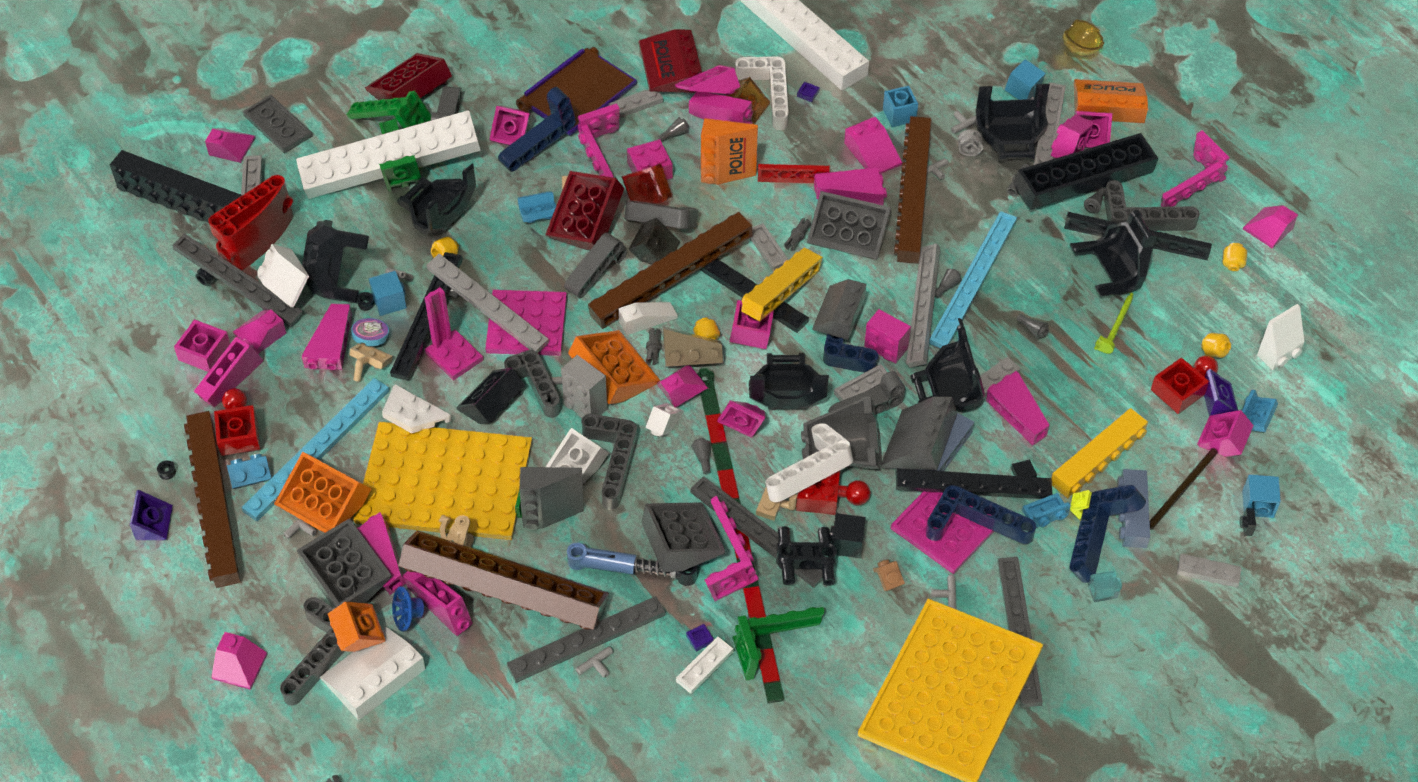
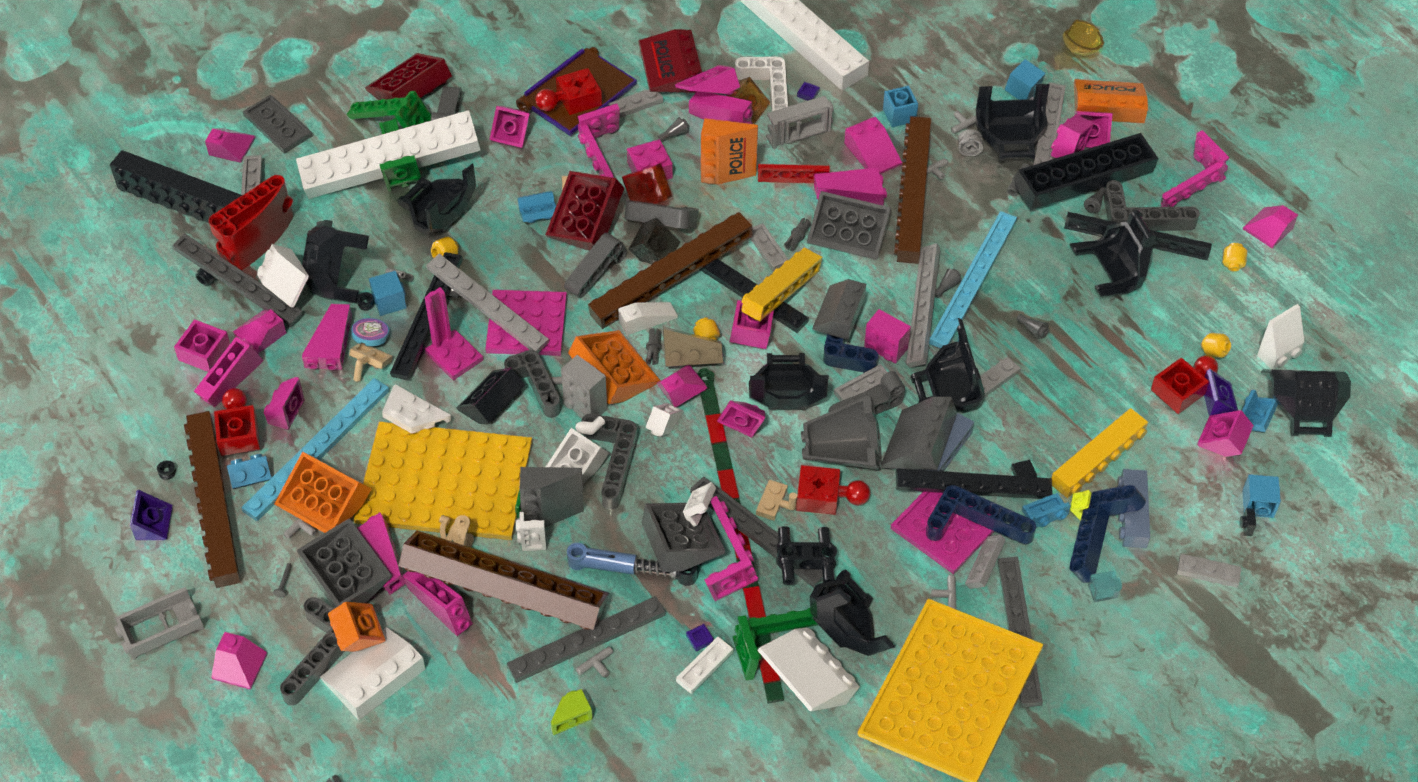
blue wheel [392,586,424,632] -> none
dark blue beam [498,87,576,172] -> none
dark grey cone [691,438,711,475] -> none
white beam [765,423,853,502] -> none
black head [830,513,866,558] -> none
medium nougat bracket [873,559,905,591] -> none
dark pink slope [986,371,1049,446] -> none
lime piece [1094,293,1134,354] -> none
dark brown piece [1149,448,1218,530] -> none
none -> light grey door [114,587,204,660]
none -> dark pink slope [264,377,305,430]
none -> dark grey pin [273,563,292,598]
none -> white bracket [516,512,546,551]
none -> red brick [535,68,602,115]
none -> lime slope [551,689,592,736]
none -> white arm [576,416,605,435]
none -> white bracket [683,482,716,527]
none -> white slope [757,627,860,712]
none -> light grey door [766,96,834,149]
none -> black piece [810,569,895,656]
none -> light grey plate [965,535,1006,589]
none -> black piece [1261,369,1351,437]

